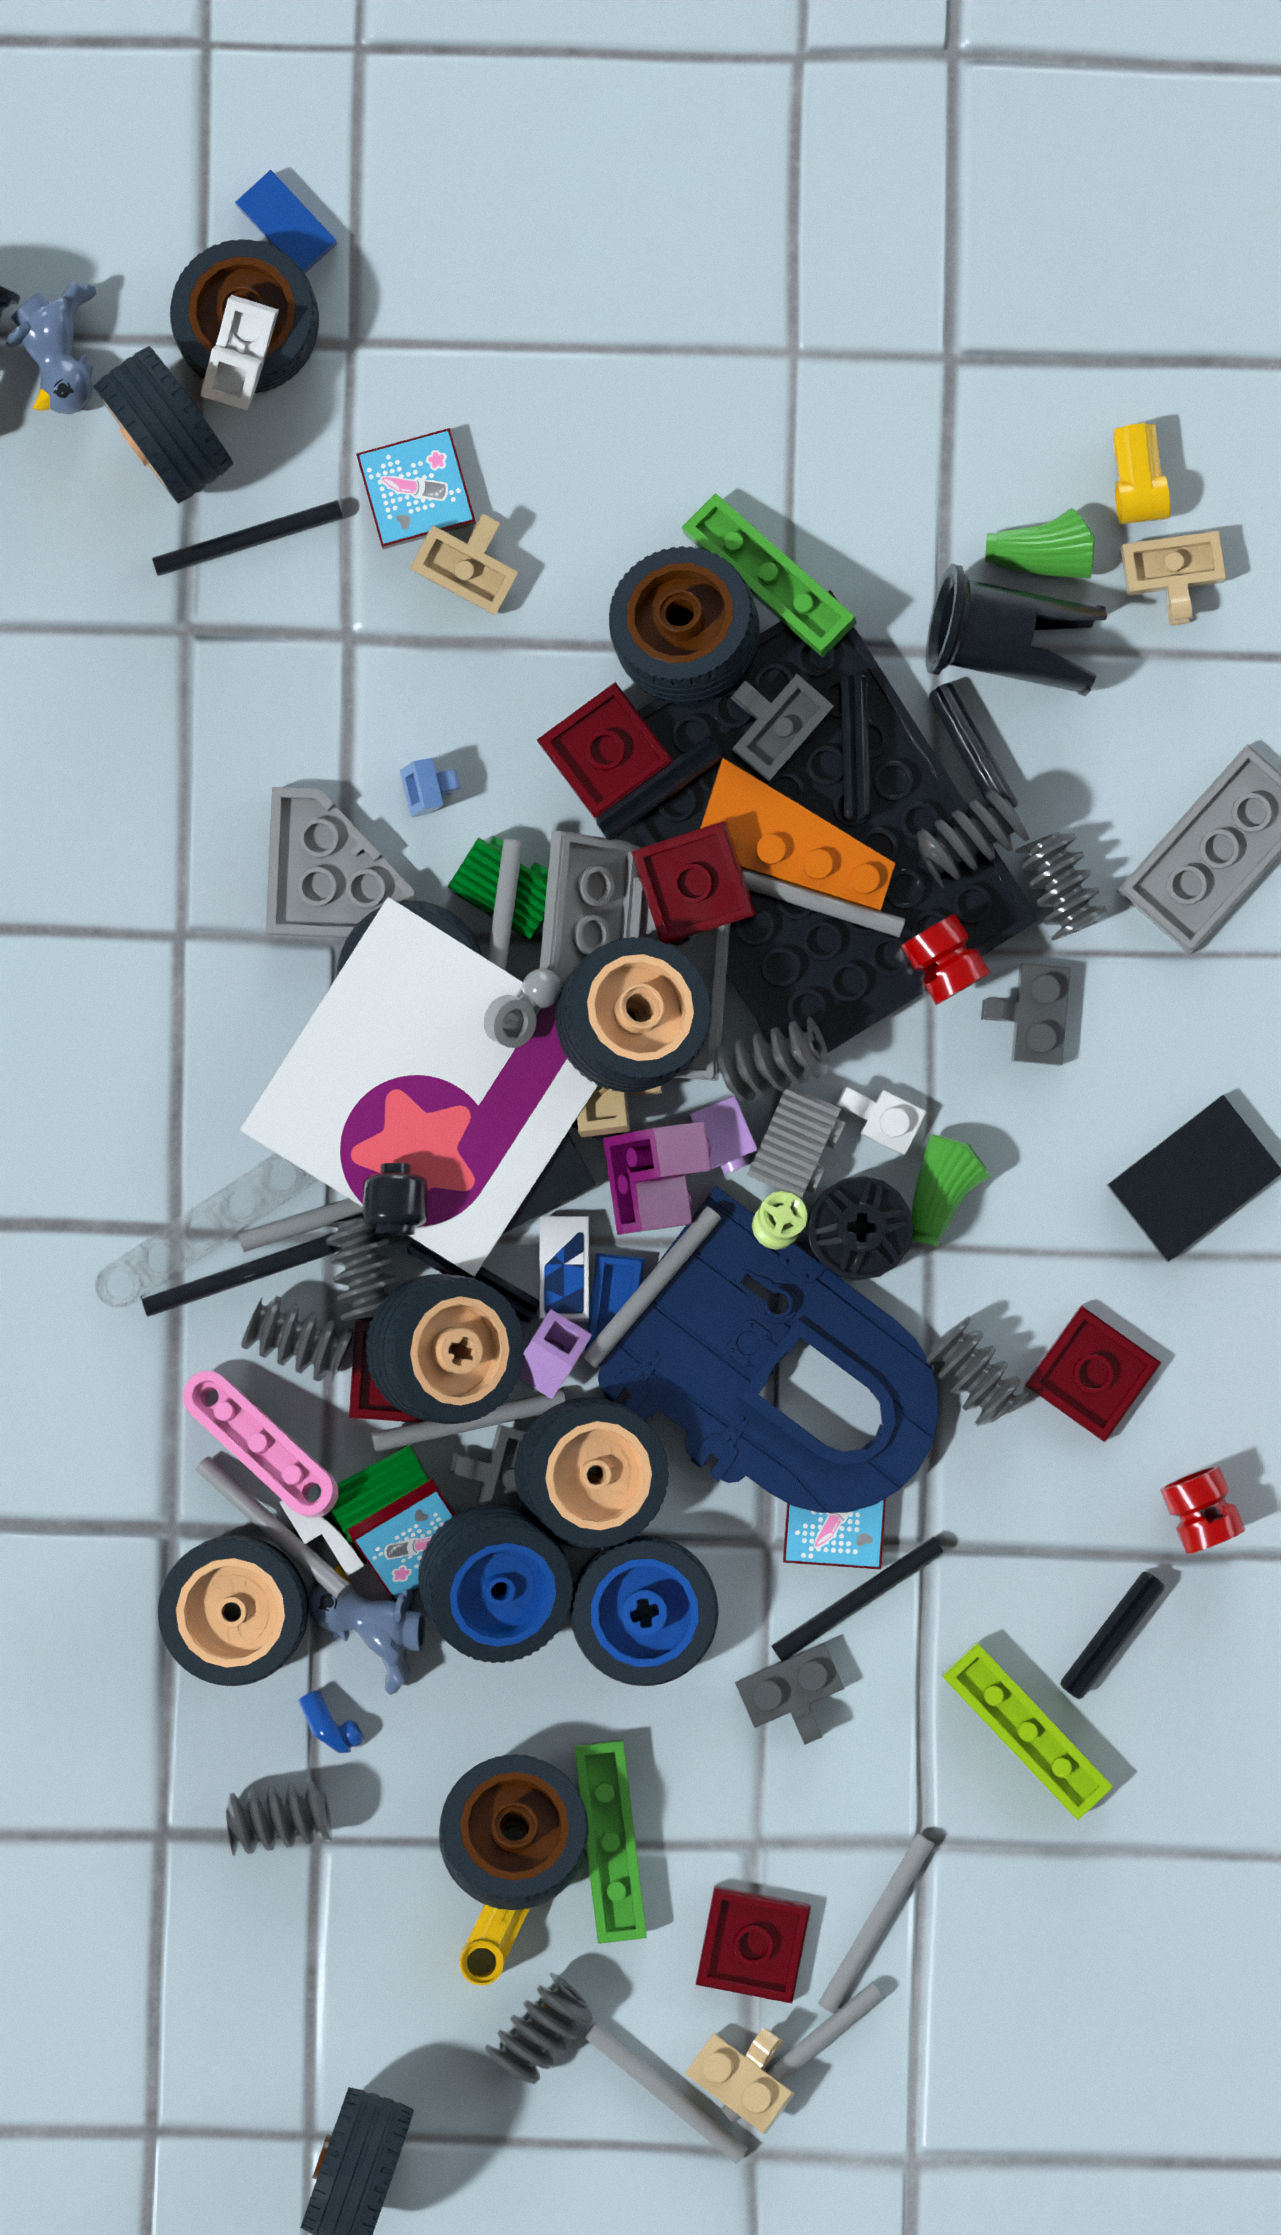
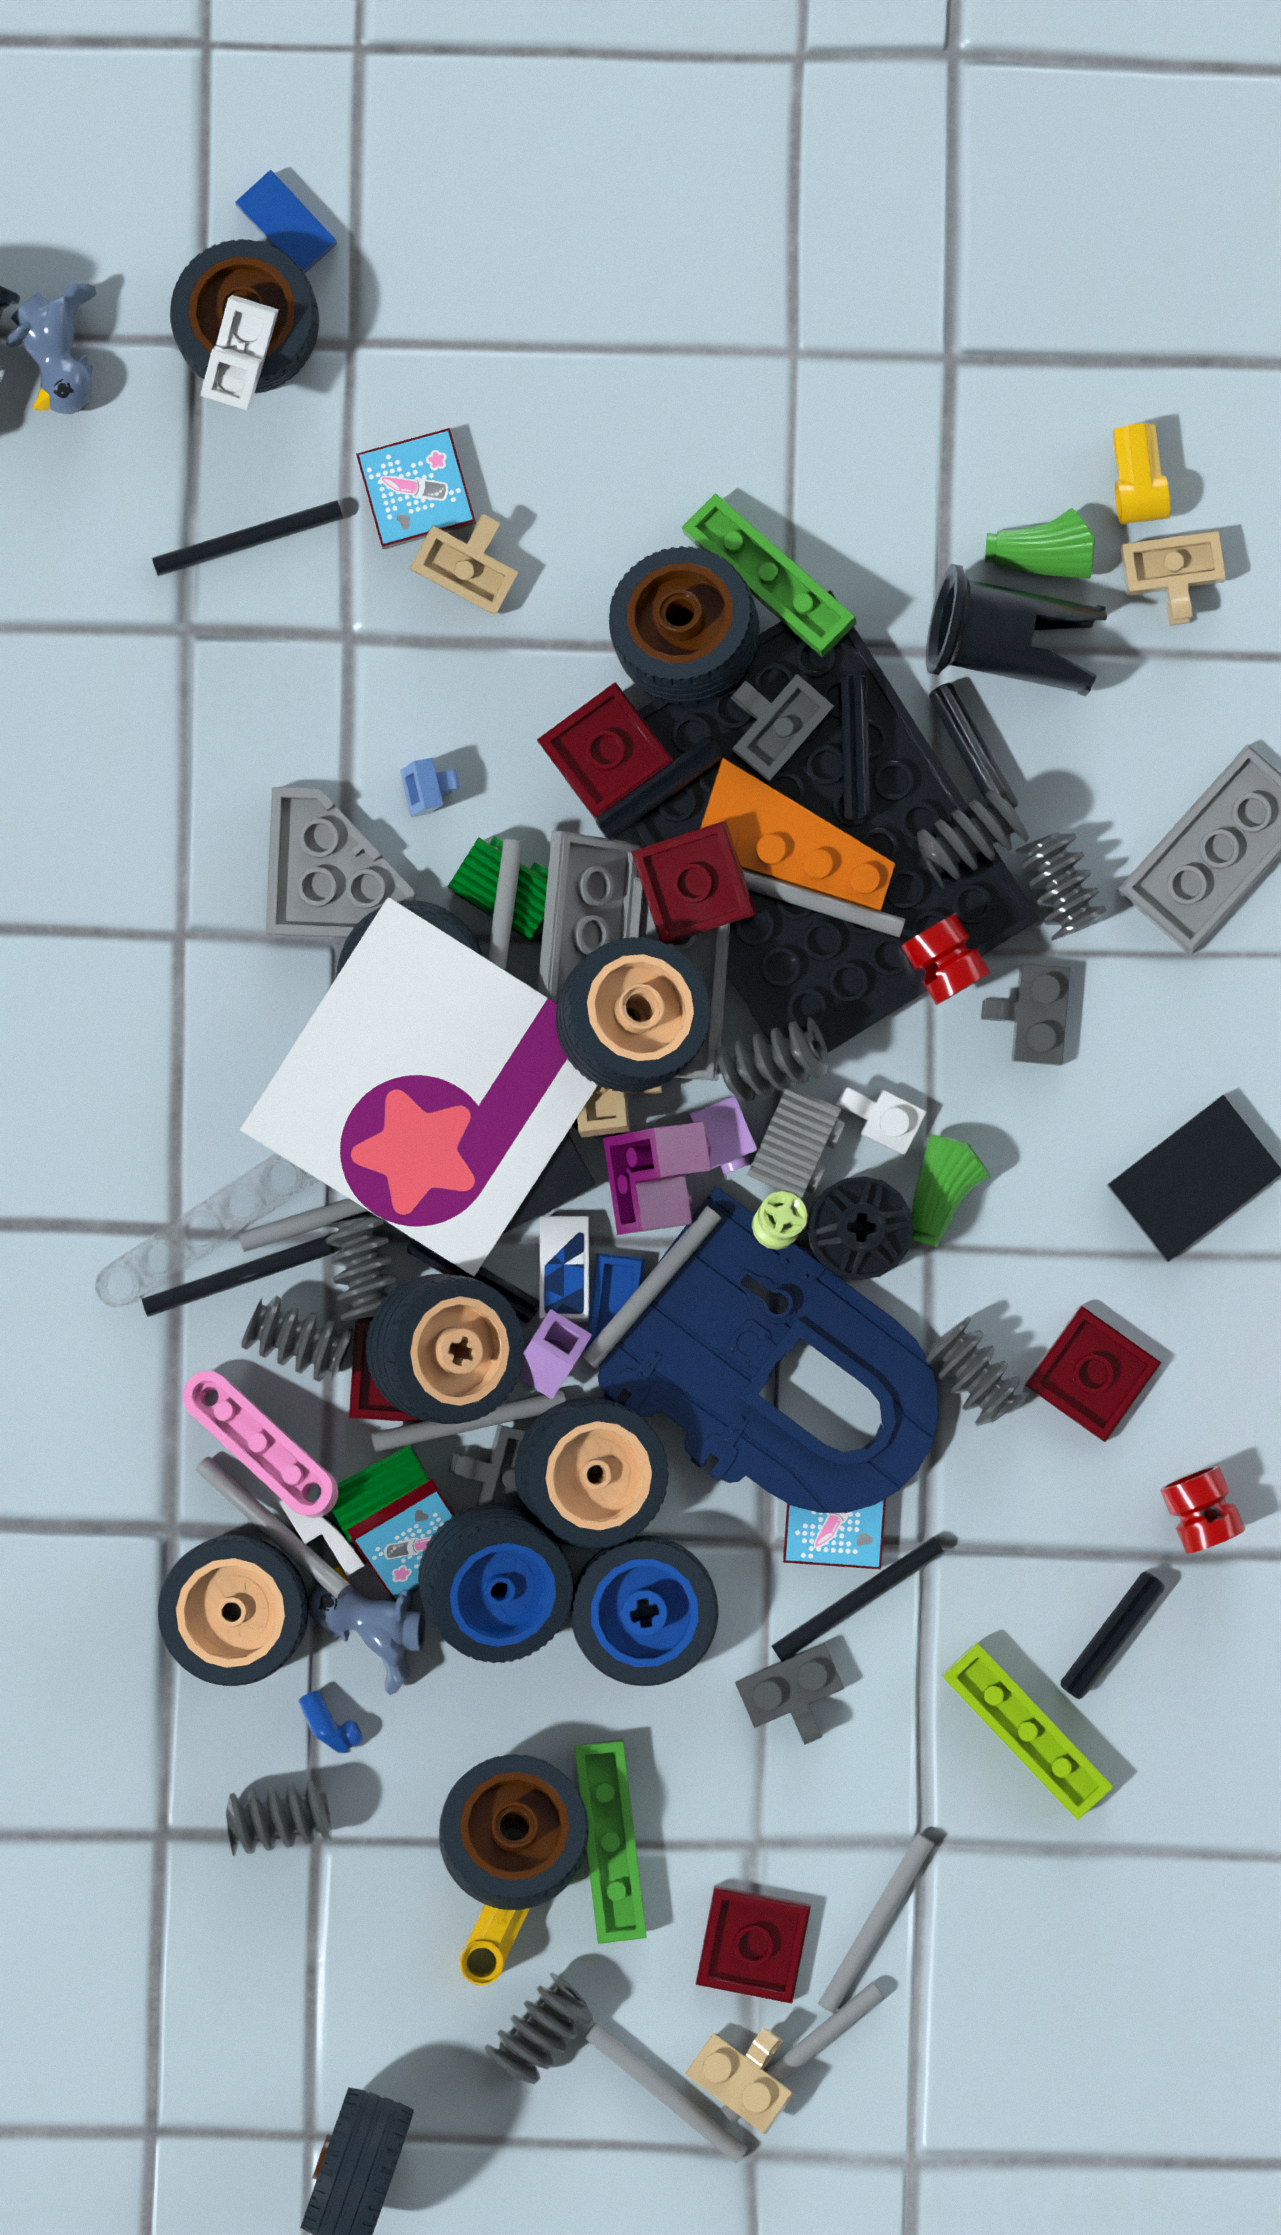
black wheel [93,346,234,504] -> none
black head [363,1163,428,1236] -> none
light grey plate [484,969,562,1048] -> none

